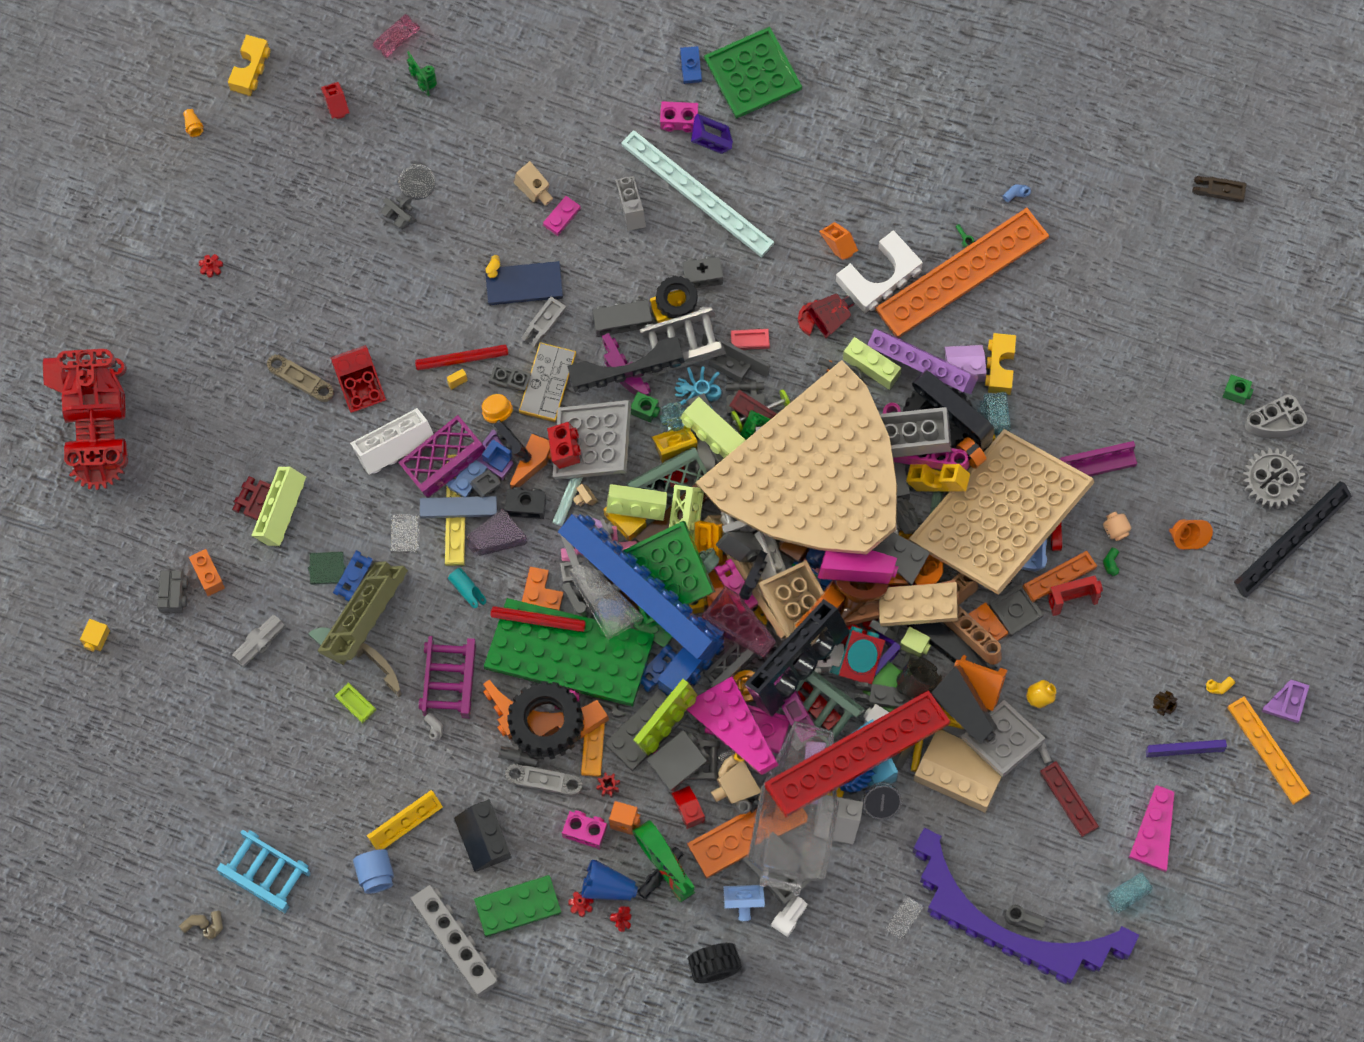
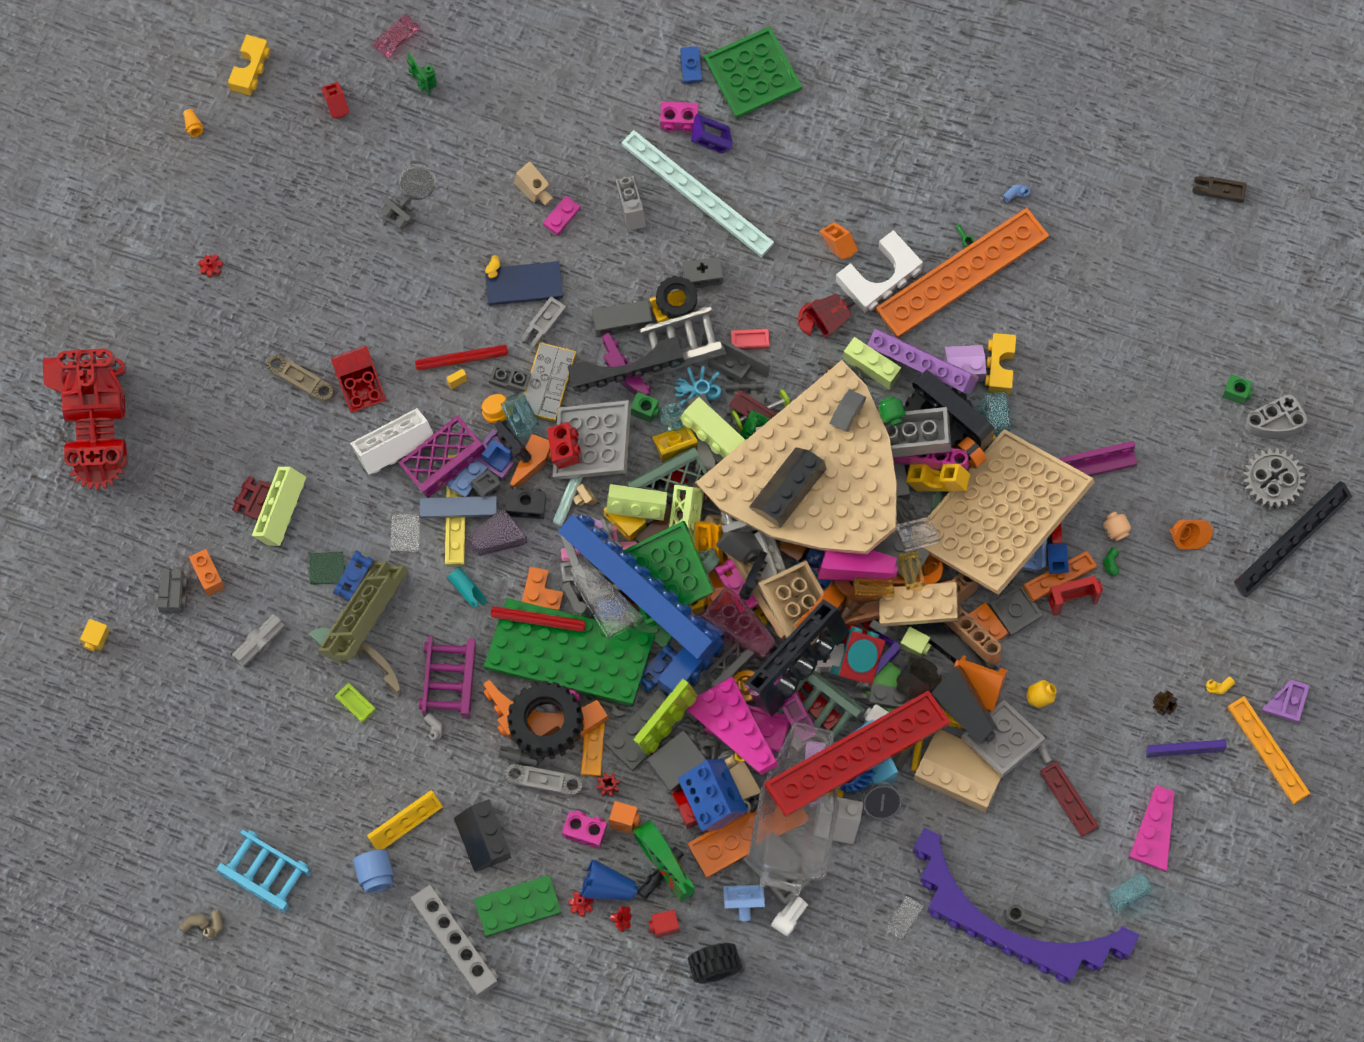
none -> clear light blue brick [501,392,540,438]
none -> red brick [648,909,679,938]
none -> blue piece [678,759,748,831]
none -> black slope [749,447,827,528]
none -> dark grey slope [829,389,867,432]
none -> clear yellow tile [853,577,894,597]
none -> green head [878,396,906,426]
none -> clear plate [894,517,941,551]
none -> clear yellow tile [898,549,926,590]
none -> blue brick [1047,543,1069,574]

